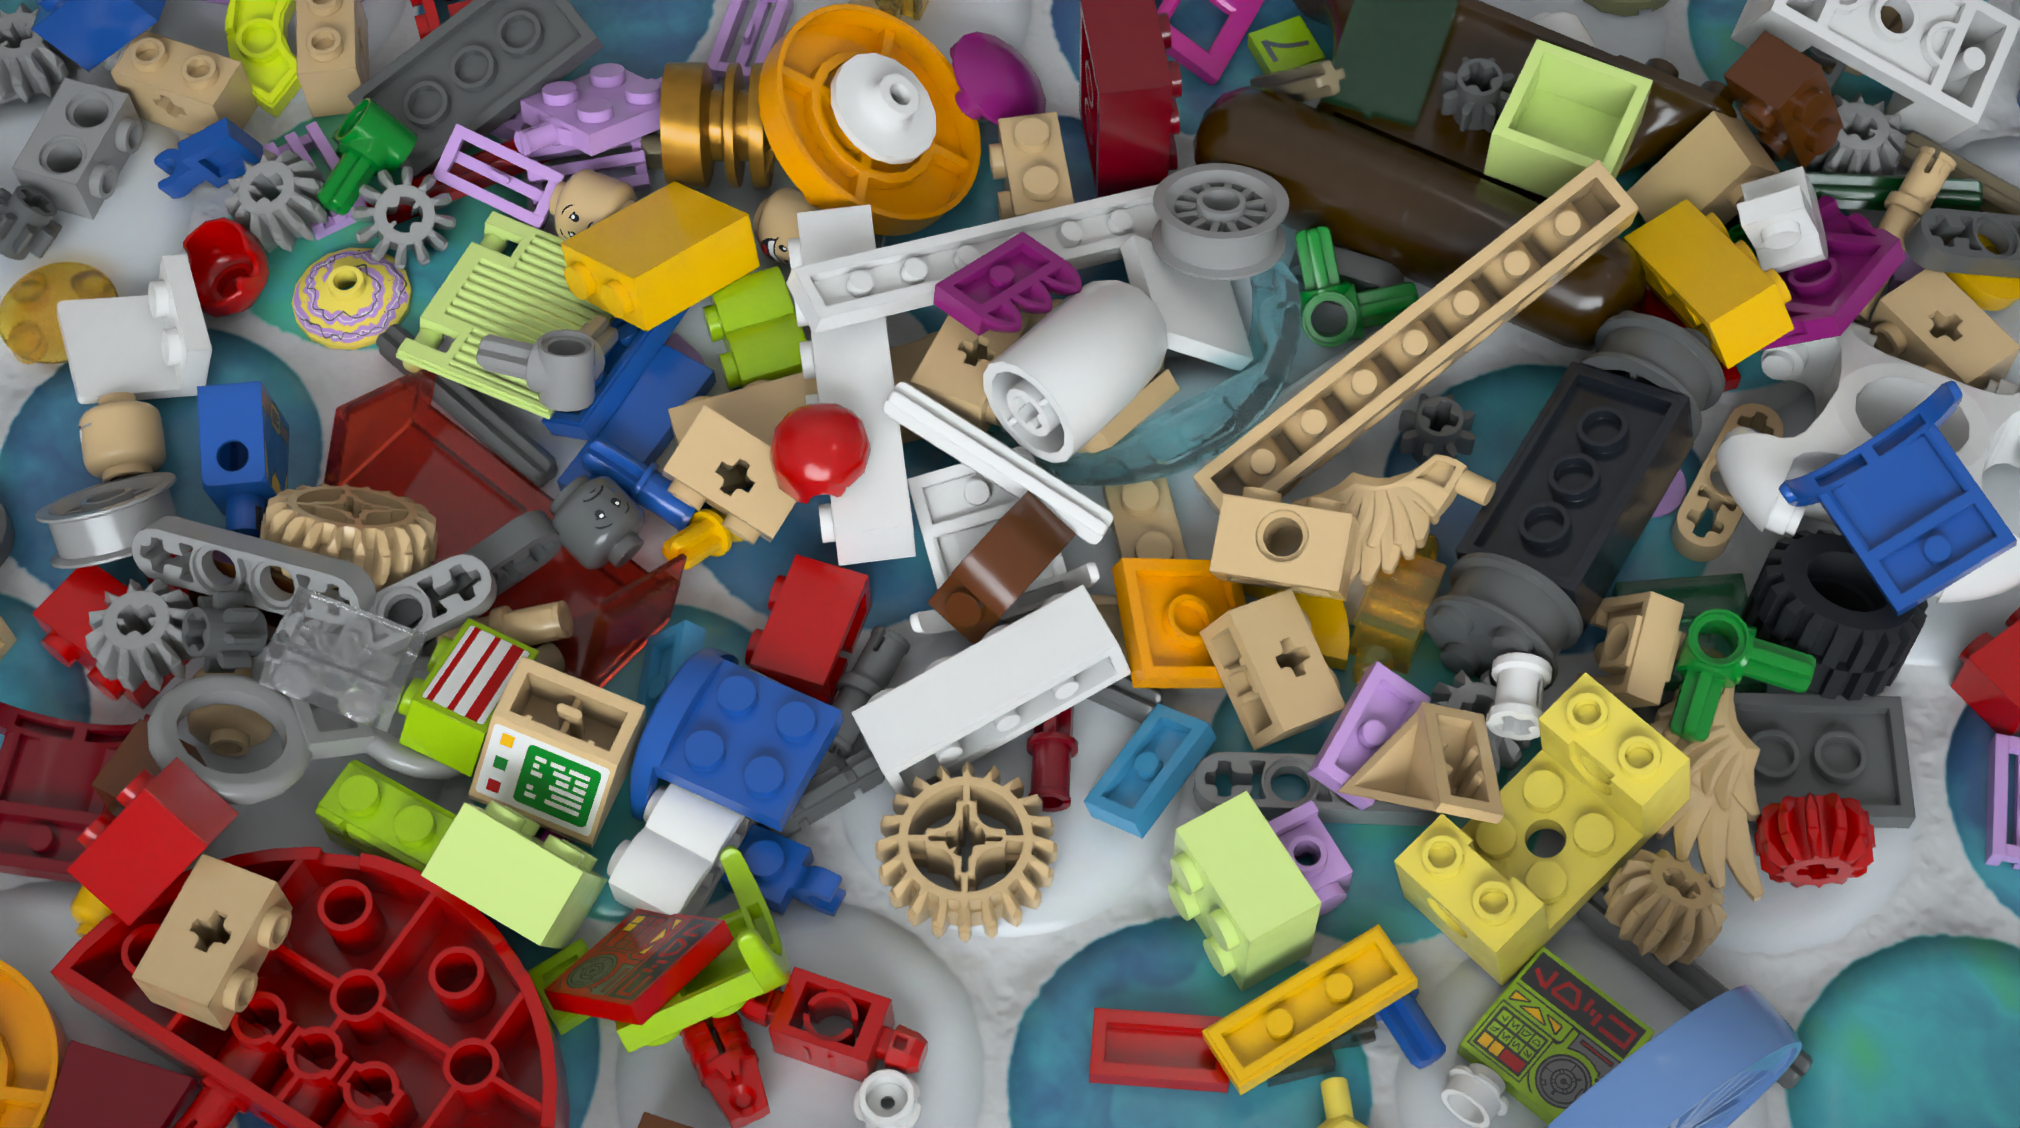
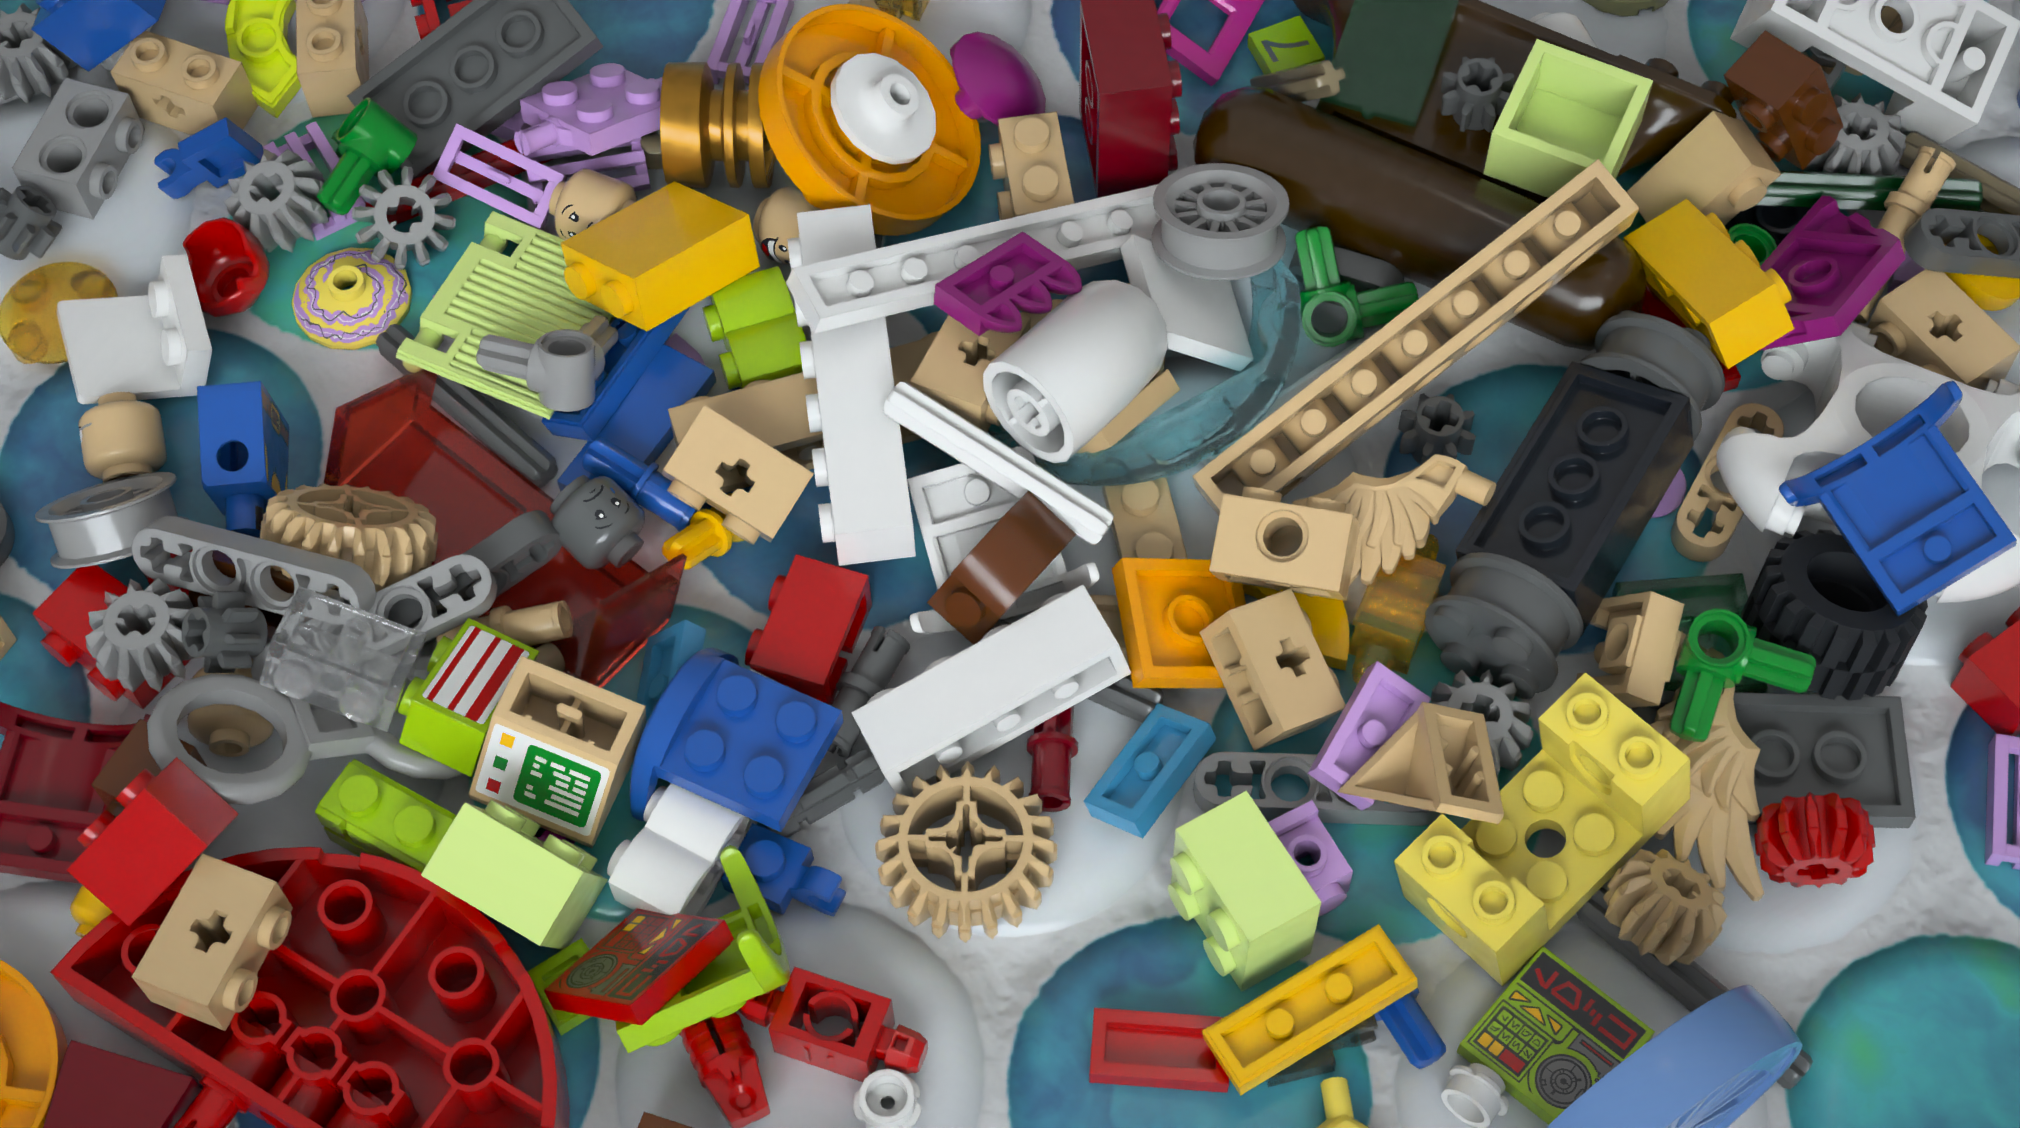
red hair [770,403,871,504] -> none
white bush [1486,652,1552,741] -> none
white brick [1737,166,1828,273] -> none

